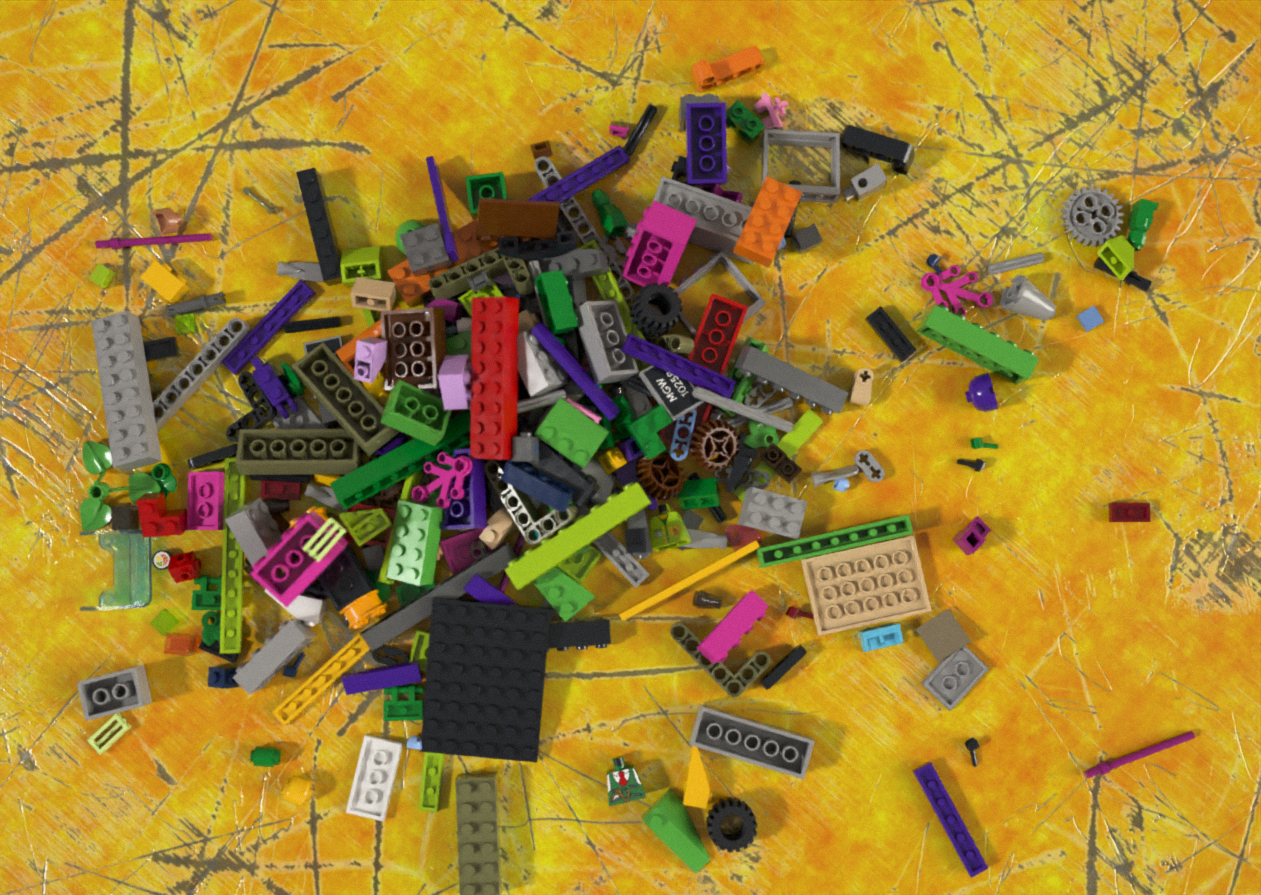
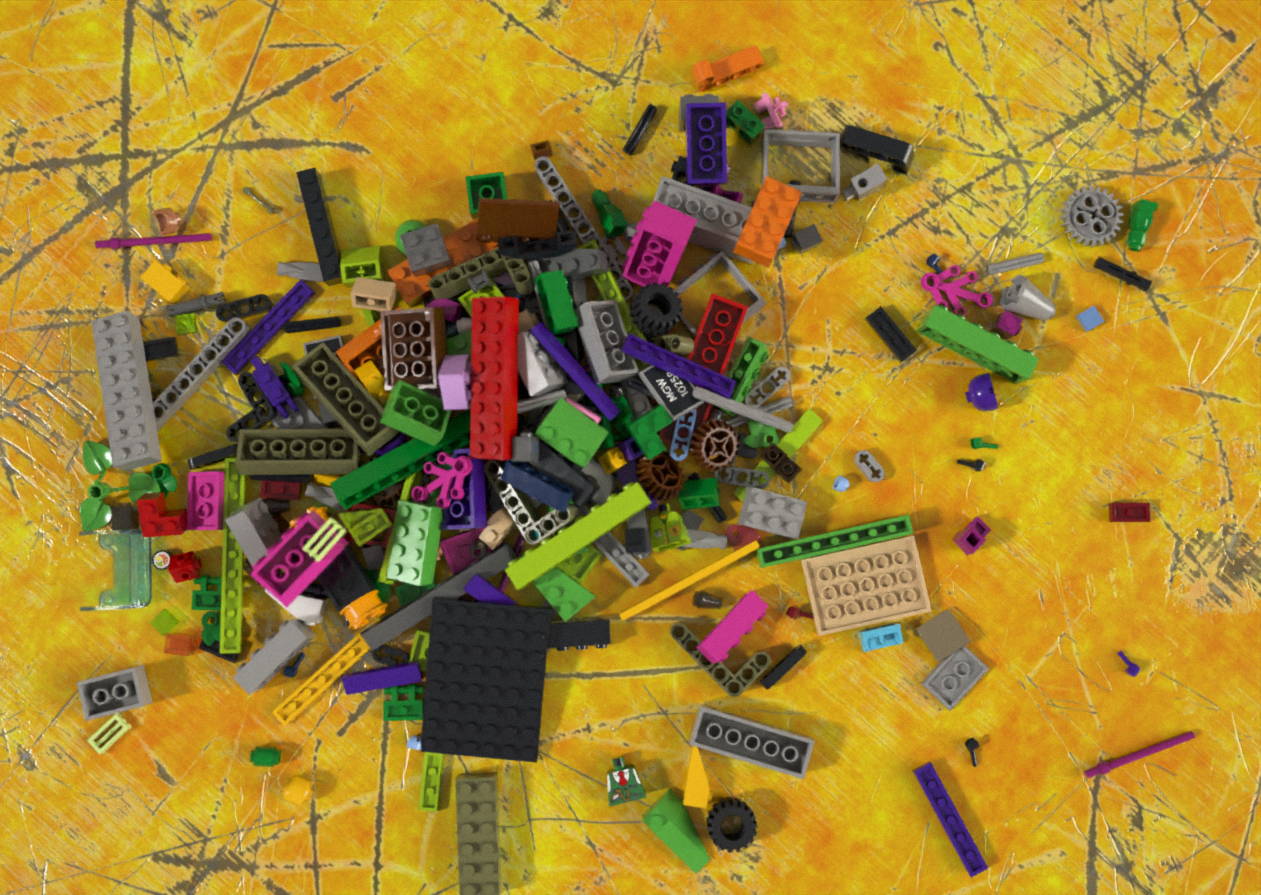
lime slope [89,263,116,289] -> none
dark blue bracket [208,667,239,689] -> none
white tile [346,734,403,821] -> none
lavender slope [354,337,387,383] -> none
dark purple tile [426,156,460,262] -> none
dark purple tile [528,145,630,204] -> none
dark pink slope [609,121,630,138] -> none
black slope [725,455,753,495] -> none
dark grey brick [735,346,848,415] -> none
light grey piece [811,465,859,487] -> none
tan piece [848,368,874,406] -> none
lime slope [1097,235,1134,281] -> none
none -> black beam [216,294,273,323]
none -> magenta brick [990,310,1023,340]
none -> dark purple hand [1117,650,1140,677]

